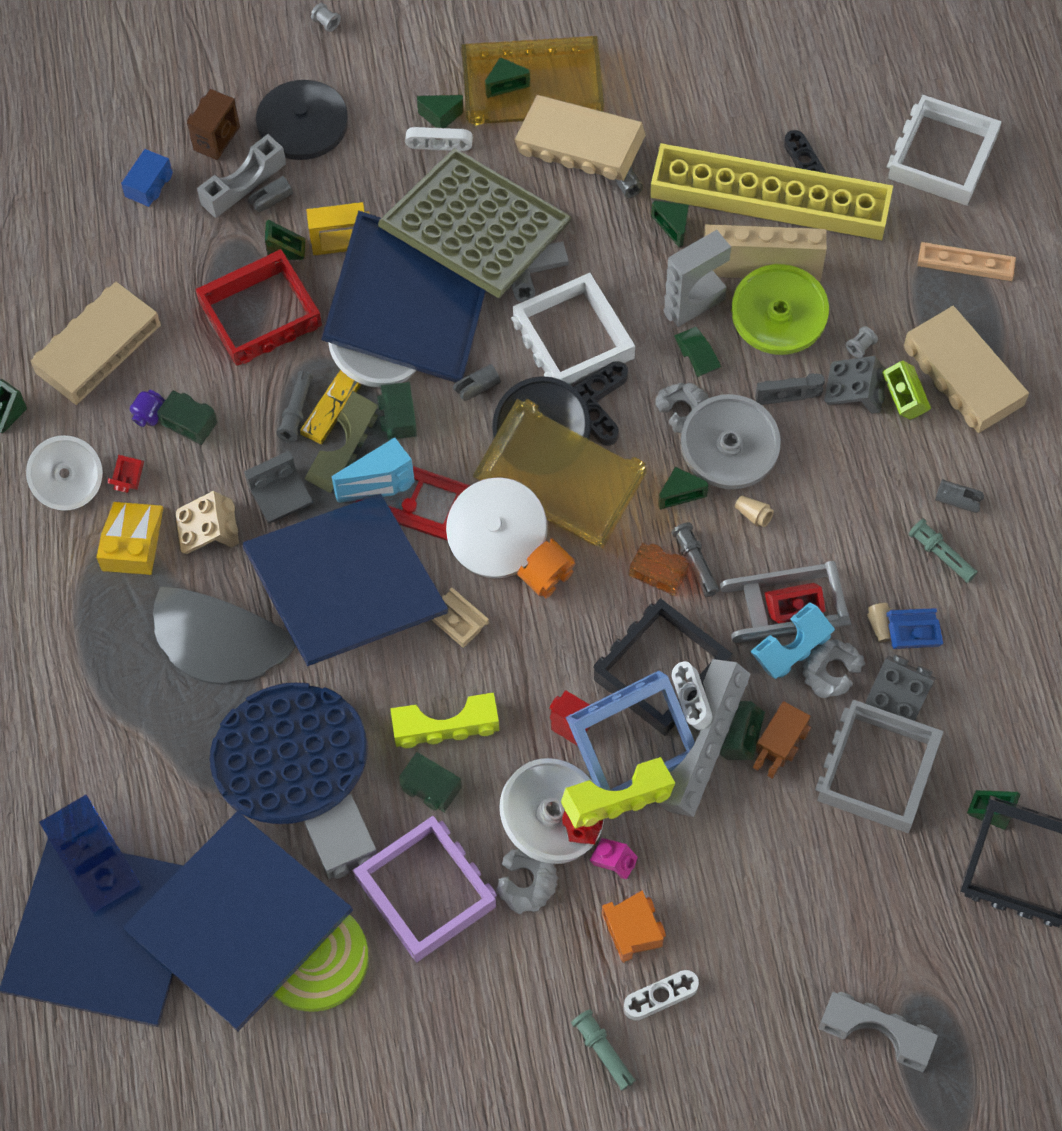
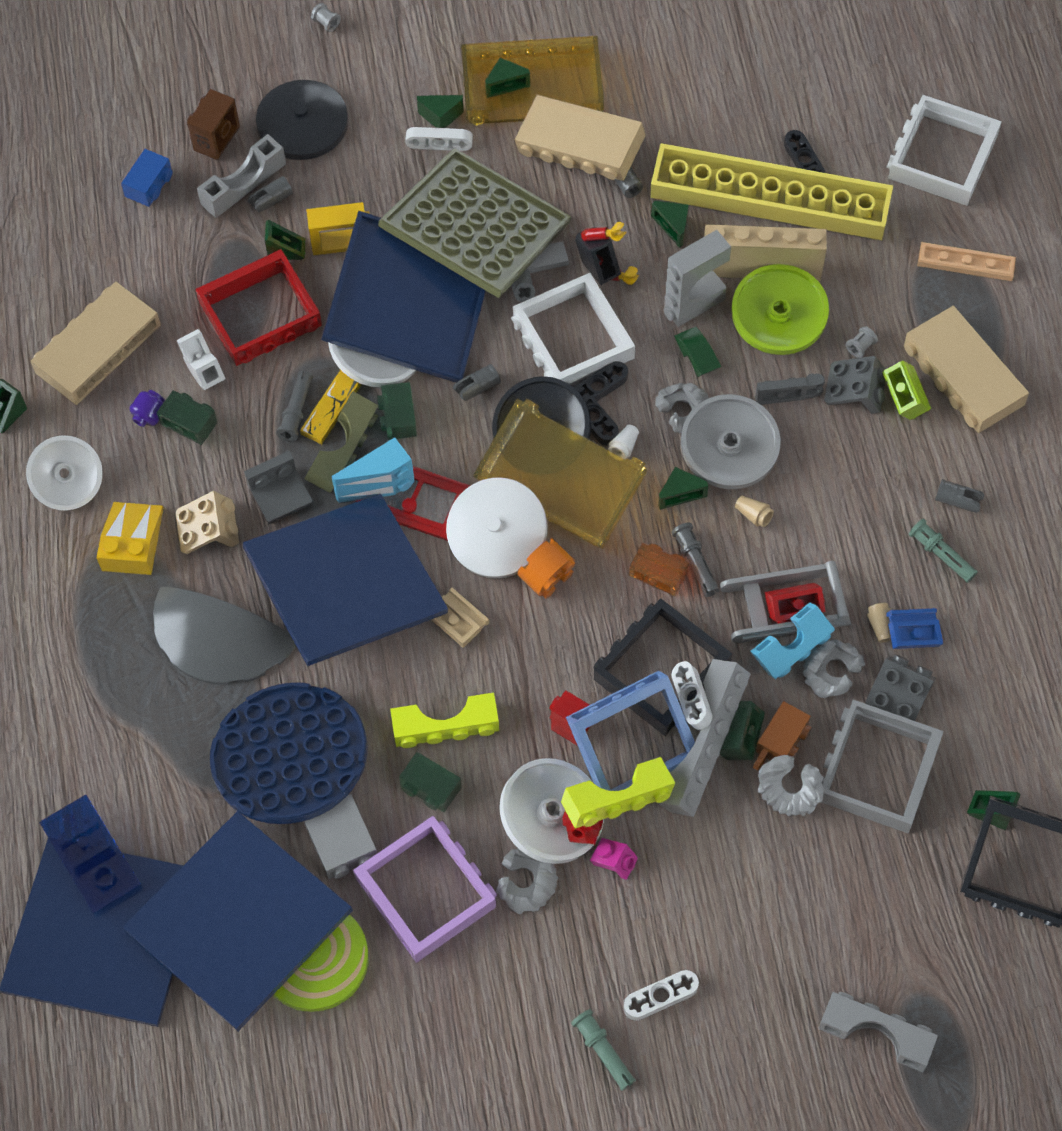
red bracket [107,454,144,493] -> none
orange hips [602,890,666,963] -> none
none -> white brick [177,329,226,390]
none -> black torso [575,222,639,285]
none -> white cone [608,425,639,461]
none -> light grey piece [758,755,824,816]

